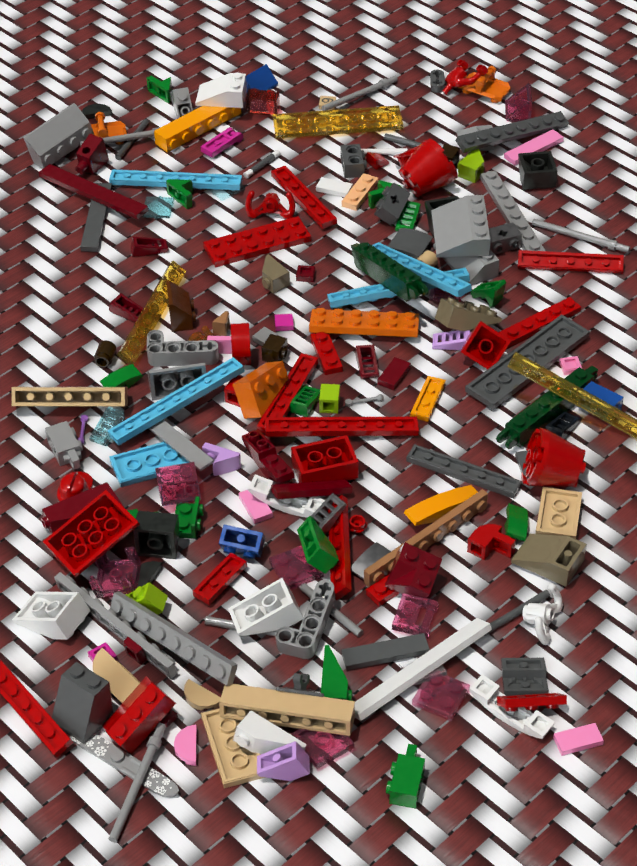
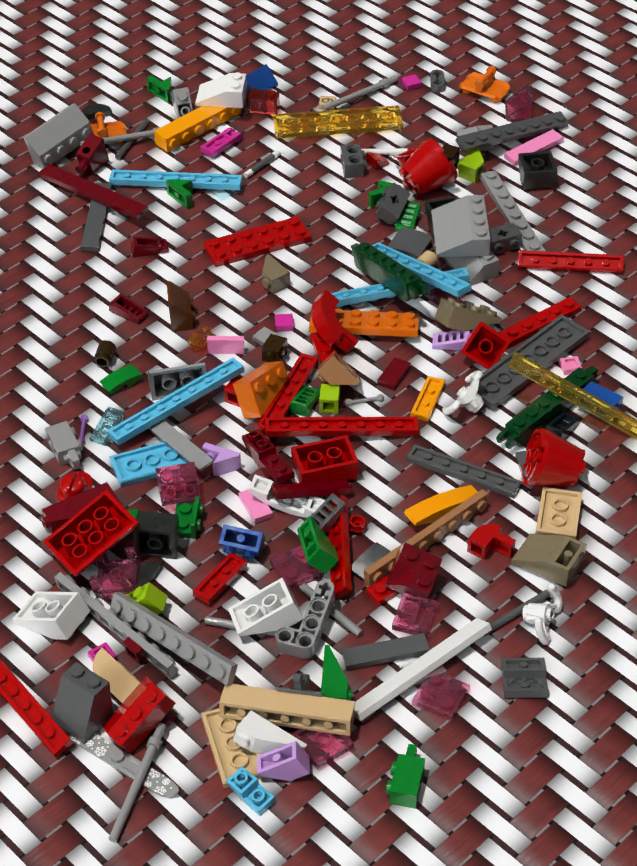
tan brick [11,387,128,406] -> none
clear yellow plate [117,261,186,365] -> none
clear light blue piece [142,196,174,219] -> none
light grey beam [147,330,219,367] -> none
bright pink tile [174,725,197,766] -> none
tan tile [184,679,221,711] -> none
medium nougat slope [212,311,230,336] -> none
red brick [231,323,251,365] -> none
red piece [245,190,296,220] -> none
red plate [271,166,337,229] -> none
dark red tile [296,265,315,282] -> none
white tile [316,177,353,197] -> none
light nougat plate [342,173,378,211] -> none
dark red slope [355,344,379,379] -> none
dark grey bar [384,133,421,148] -> none
red piece [442,60,488,95] -> none
white slope [469,675,555,739] -> none
green slope [470,280,506,308] -> none
red plate [497,693,567,711] -> none
green slope [504,504,528,541] -> none
light grey bar [532,219,630,253] -> none
bright pink tile [553,723,604,756] -> none
none -> medium azure slope [226,766,276,816]
none -> red arch [311,289,359,353]
none -> medium nougat slope [317,351,360,385]
none -> dark pink tile [401,74,422,91]
none -> white piece [442,370,484,415]

